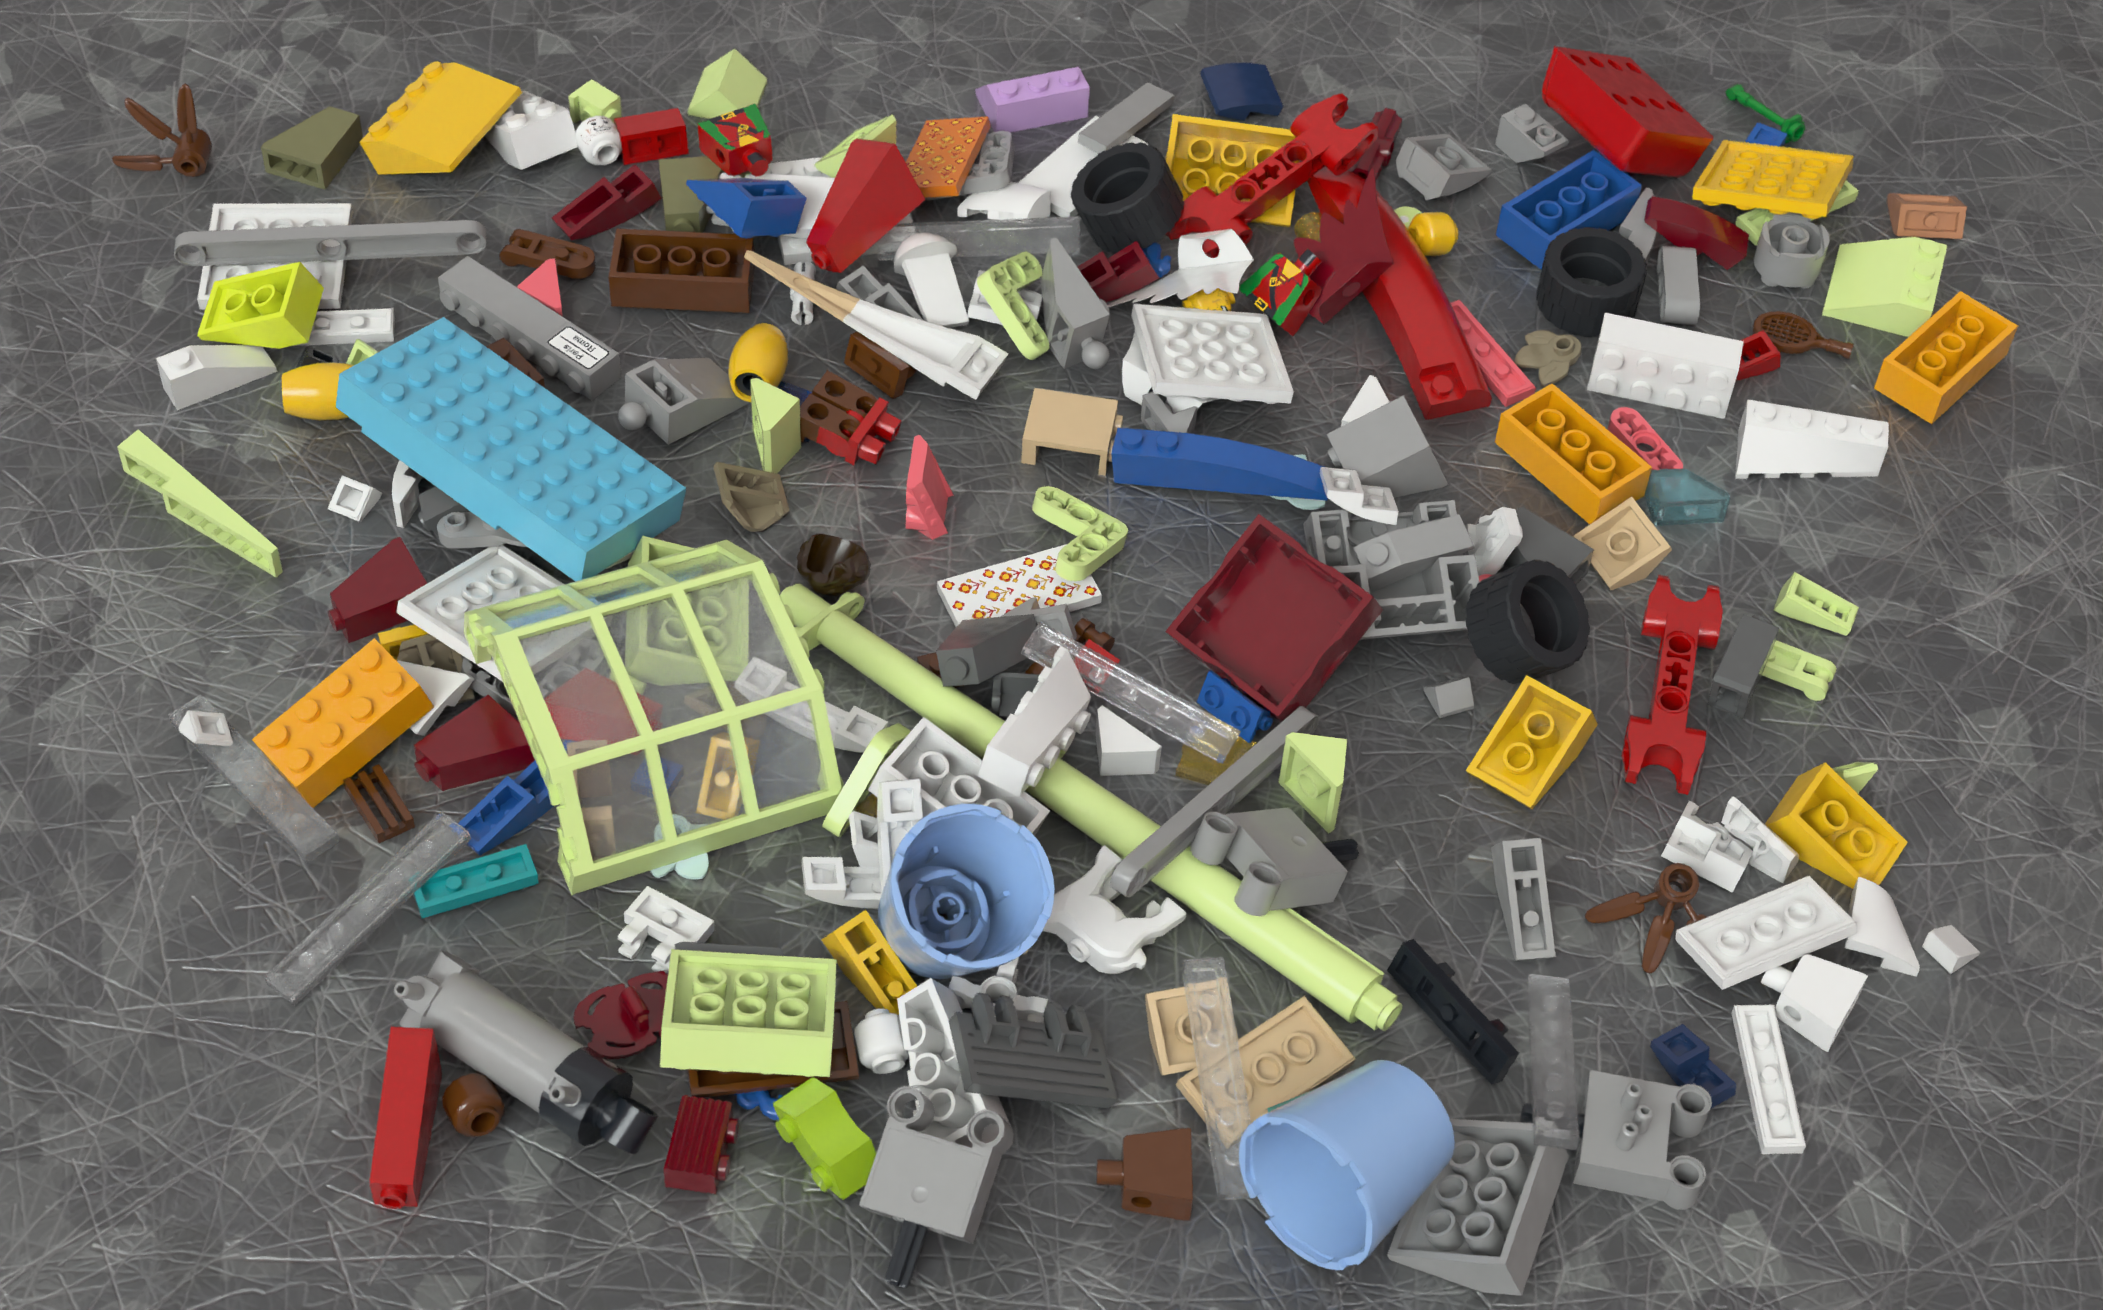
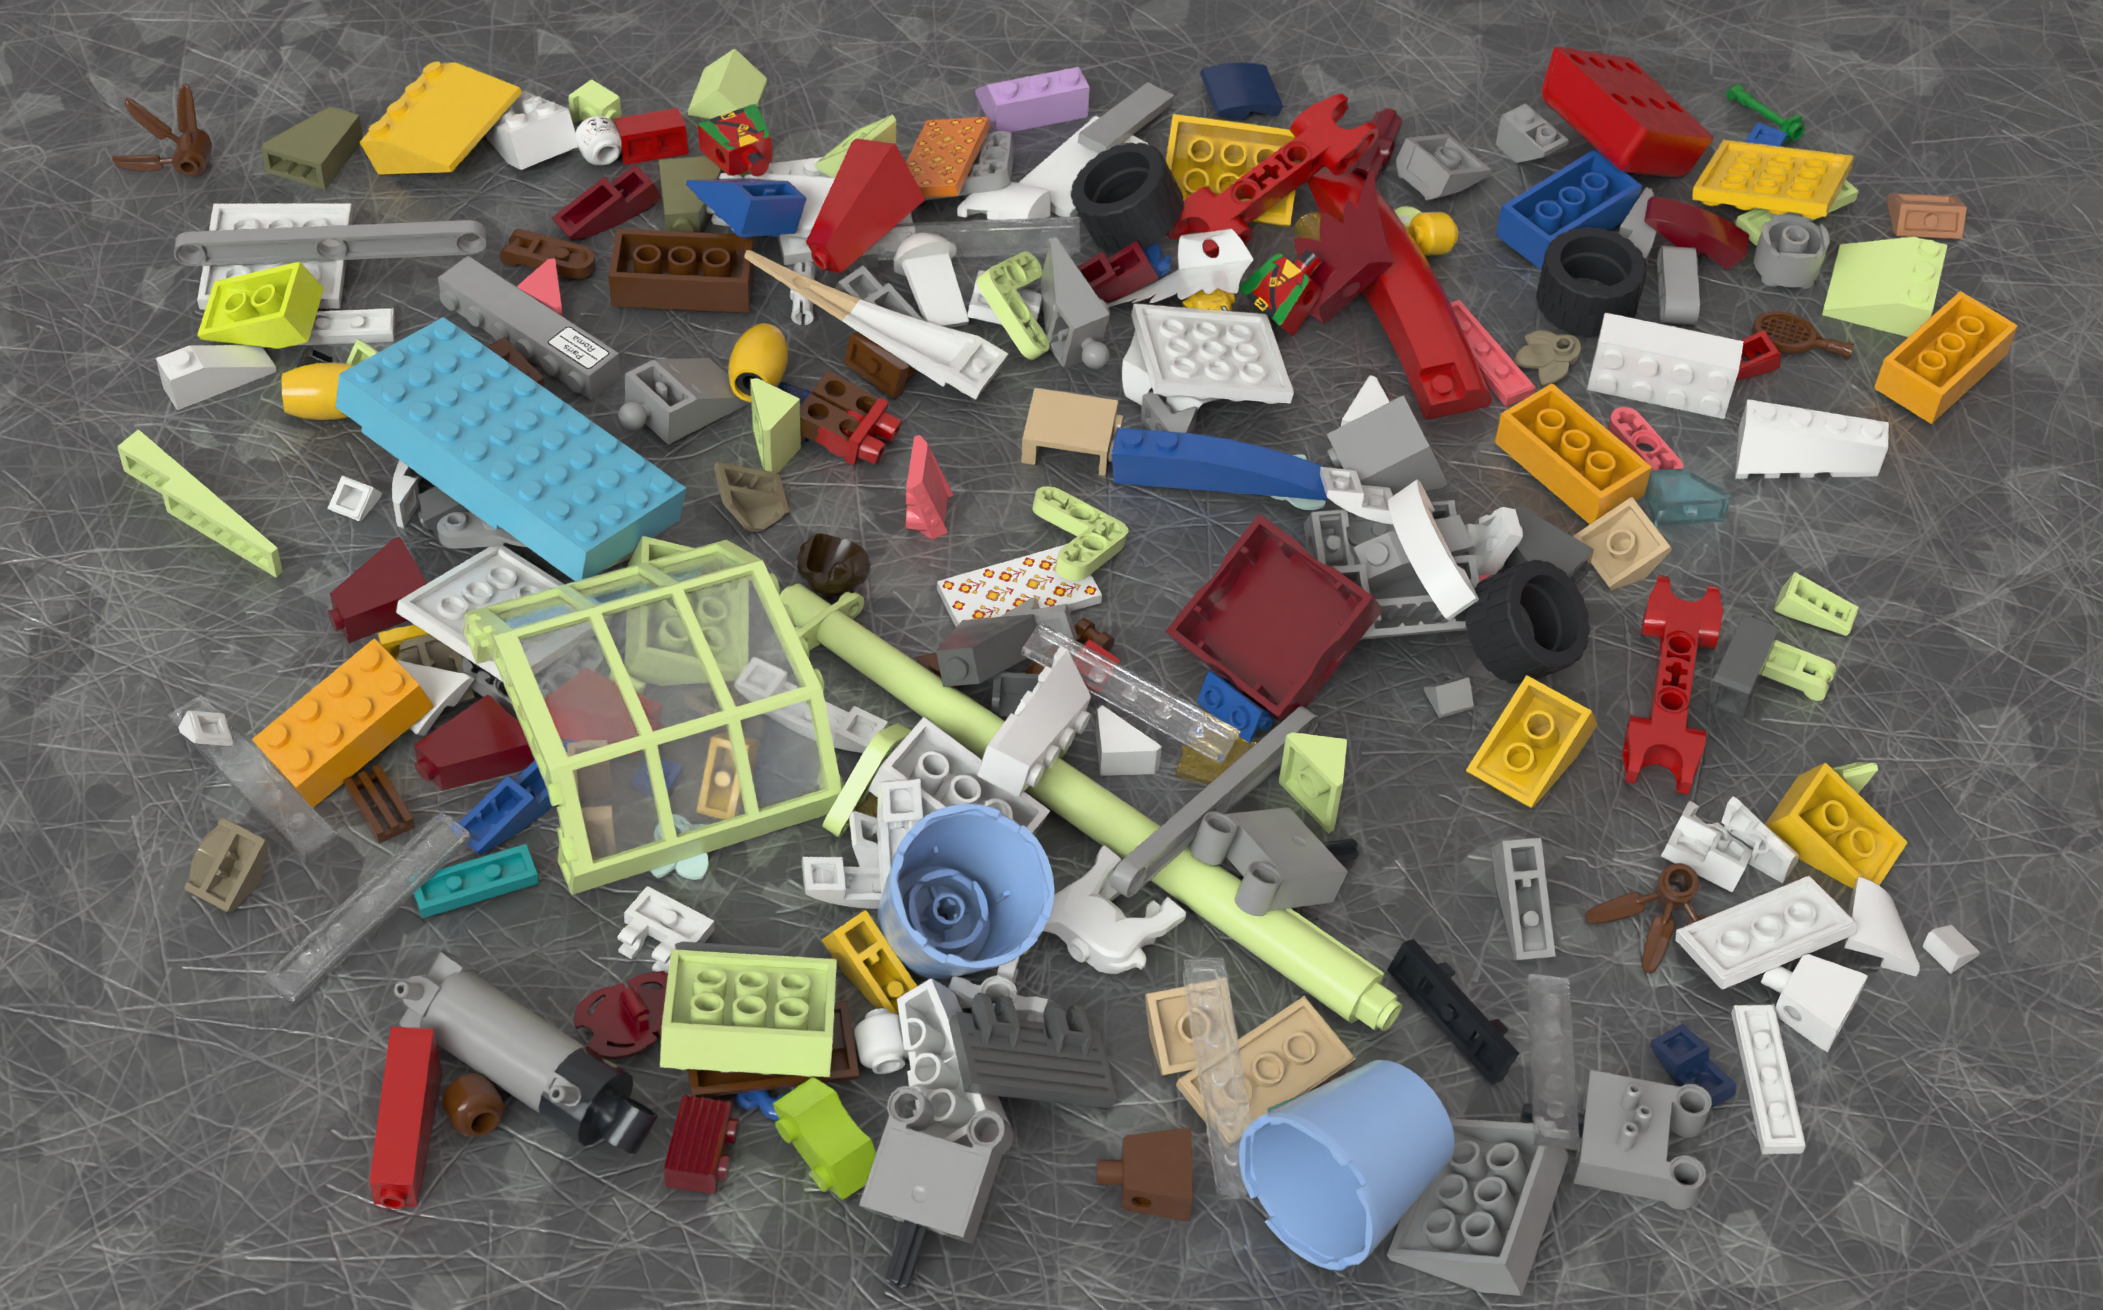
none -> dark tan slope [185,818,269,913]
none -> white slope [1388,480,1479,620]

